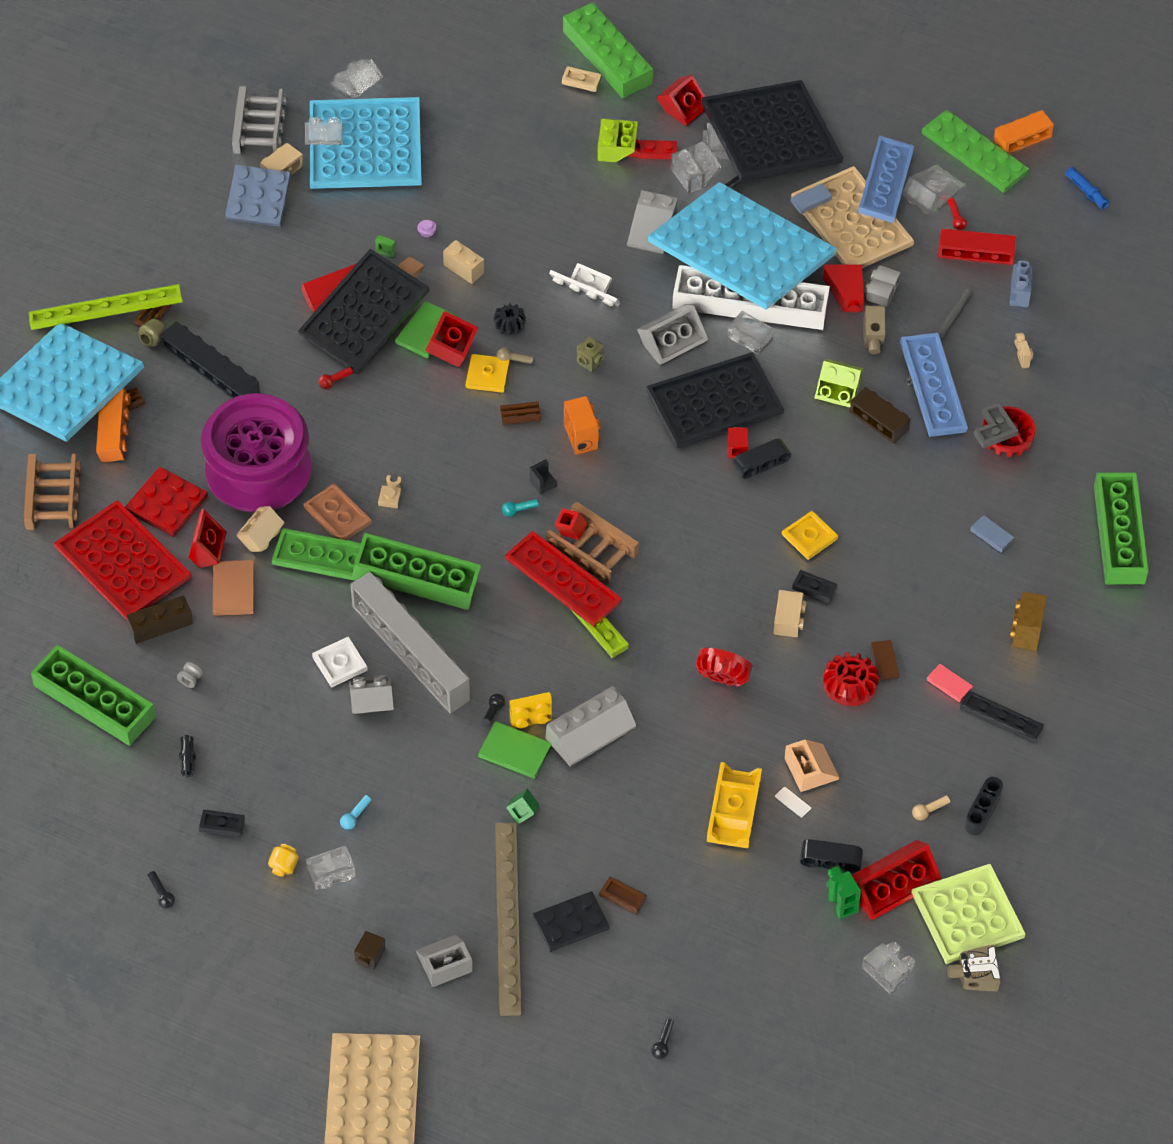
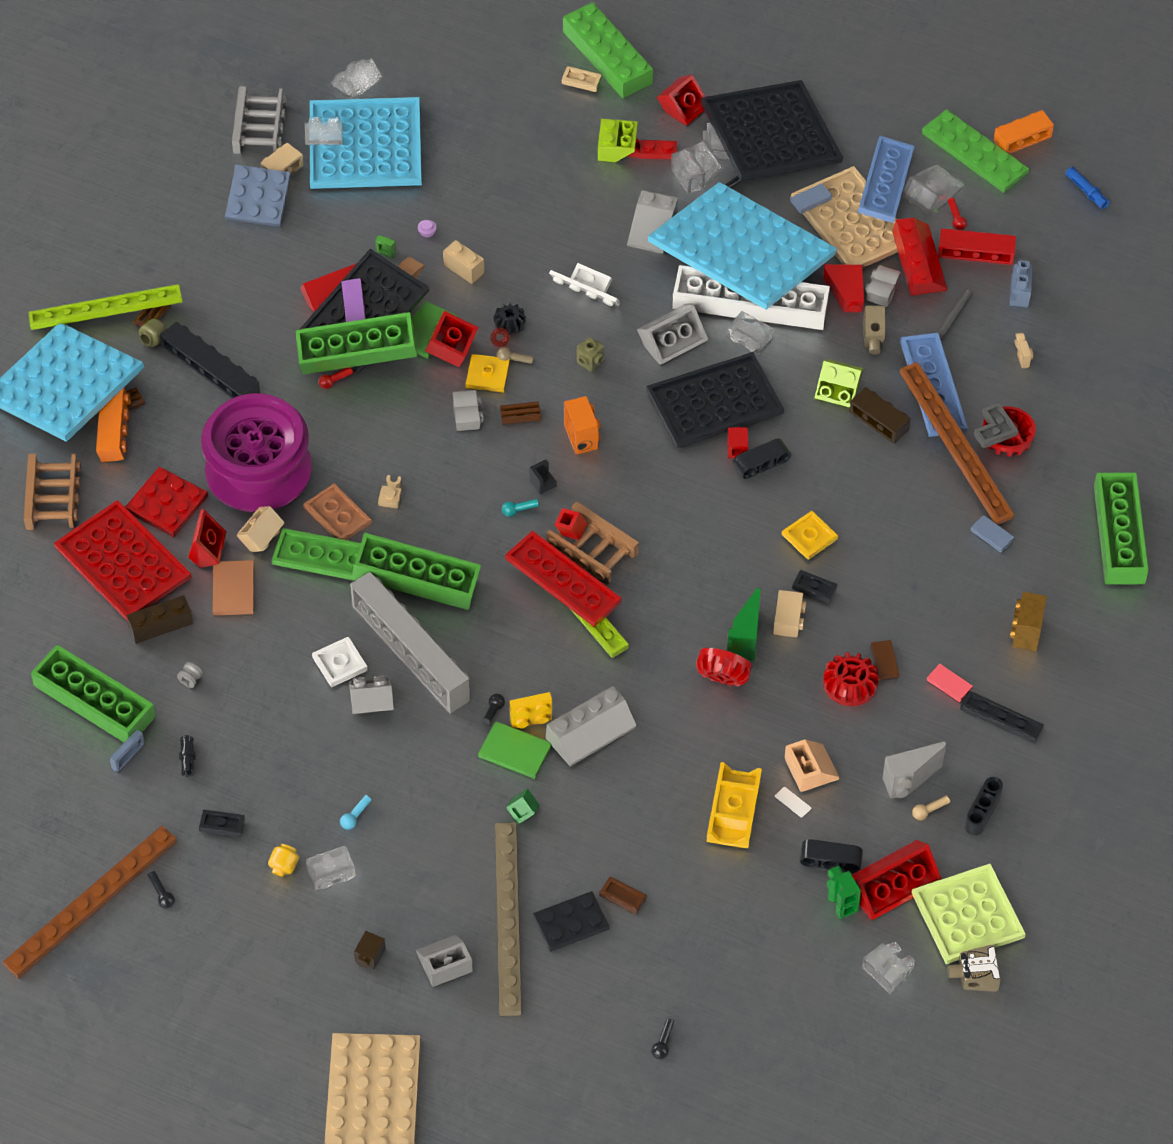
none -> dark orange plate [3,825,177,979]
none -> sand blue tile [110,730,145,772]
none -> bright green brick [296,312,417,375]
none -> medium lavender tile [341,278,366,322]
none -> light grey brick [452,390,483,431]
none -> clear red plate [490,328,510,347]
none -> green slope [727,588,761,661]
none -> light grey slope [882,741,946,799]
none -> red slope [892,217,947,296]
none -> dark orange plate [900,362,1014,525]

